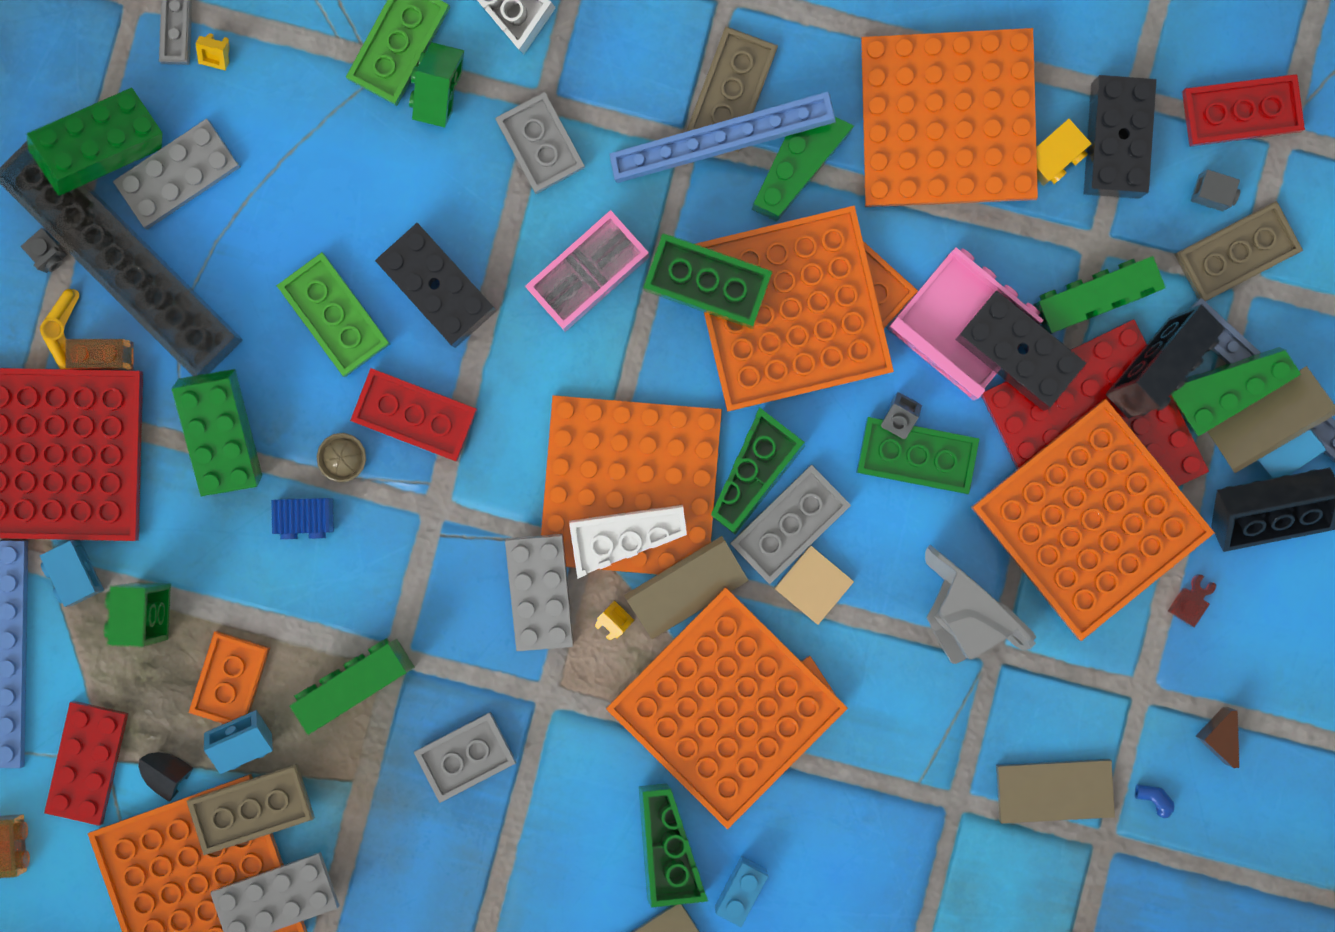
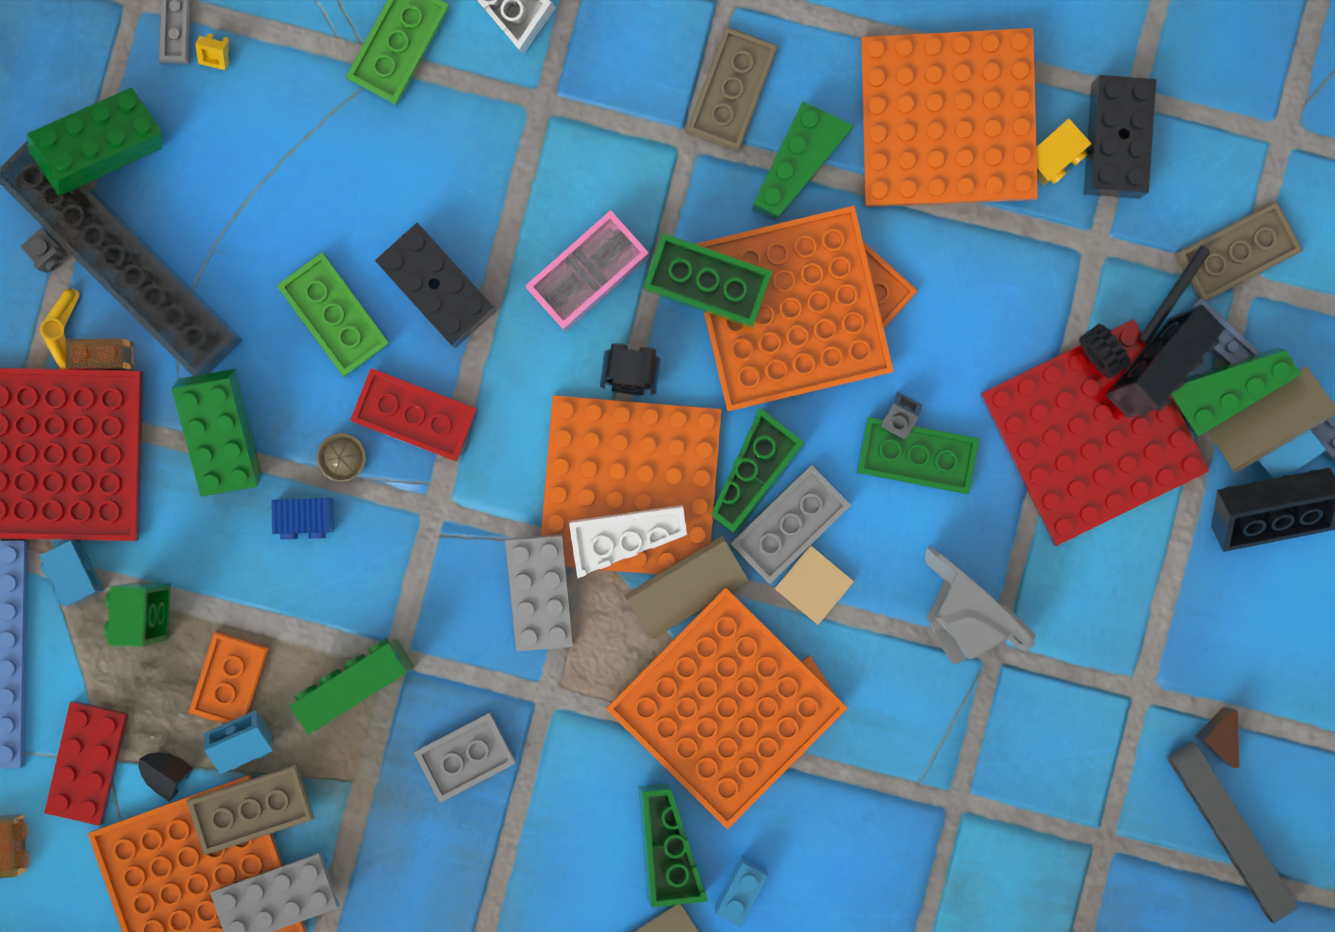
light grey plate [113,119,240,230] -> none
green brick [409,42,464,127] -> none
light grey plate [495,92,585,194] -> none
yellow tile [595,600,634,640] -> none
medium blue plate [609,92,836,183] -> none
bright pink panel [887,248,1044,400] -> none
black brick [955,290,1087,411] -> none
orange plate [971,399,1215,641] -> none
dark tan tile [996,759,1115,824] -> none
green wedge [1033,256,1166,334] -> none
blue arm [1135,785,1174,818] -> none
clear red plate [1168,574,1216,628] -> none
red plate [1182,74,1305,147] -> none
dark grey brick [1191,169,1240,212] -> none
none -> black brick [600,343,661,396]
none -> black tyre [1079,324,1131,379]
none -> black bar [1138,246,1210,345]
none -> dark grey beam [1167,741,1298,924]

